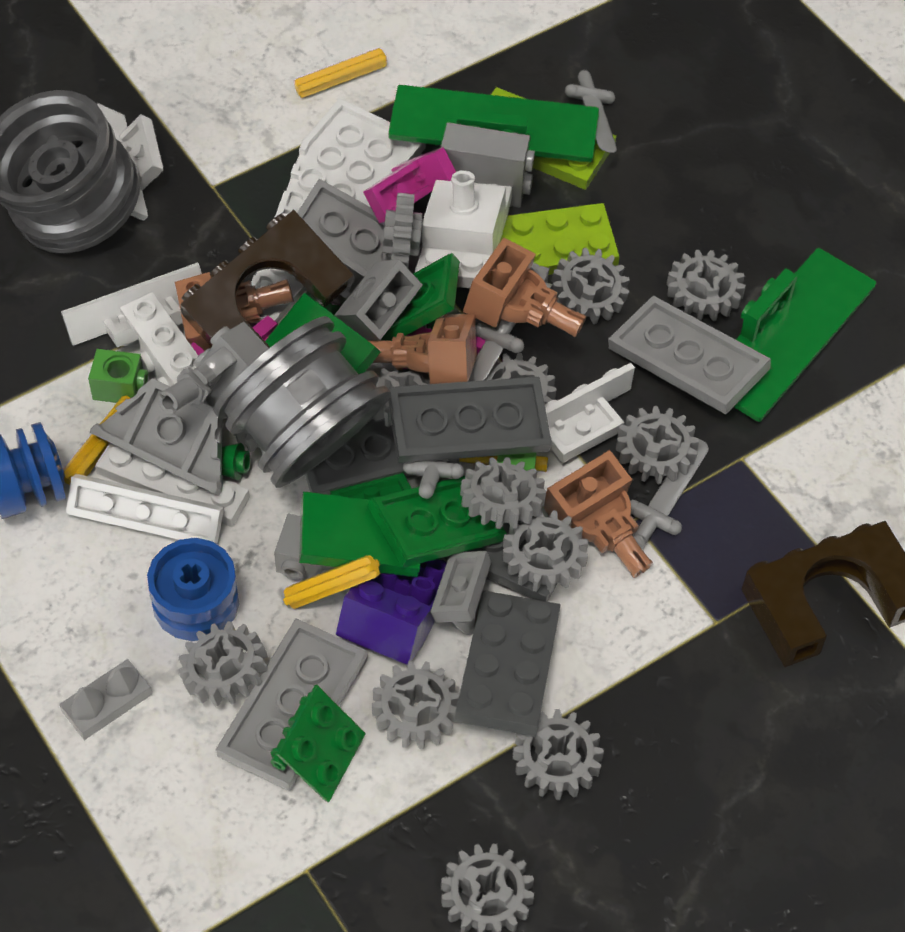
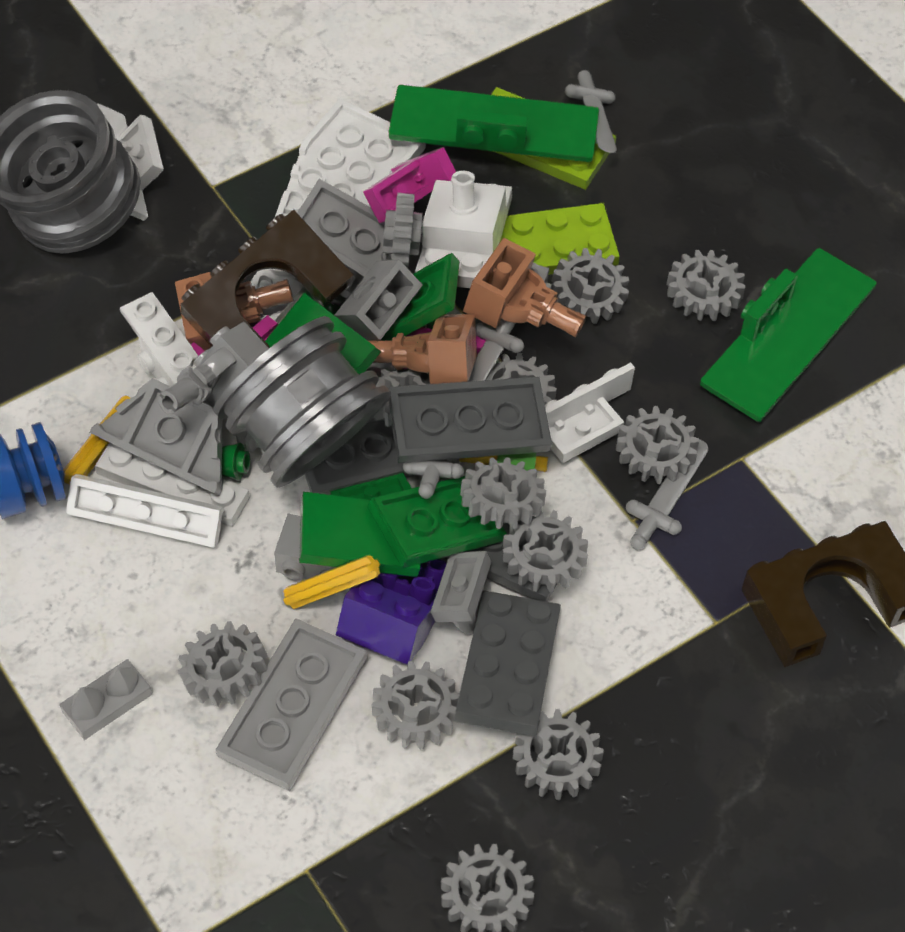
white bracket [61,263,202,347] -> none
bright green brick [88,349,148,403] -> none
blue wheel [147,538,239,641] -> none
green hinge [270,685,366,802] -> none
yellow axle [294,48,387,98] -> none
light grey brick [441,122,535,208] -> none
nougat brick [542,450,653,578] -> none
light grey plate [608,295,771,414] -> none

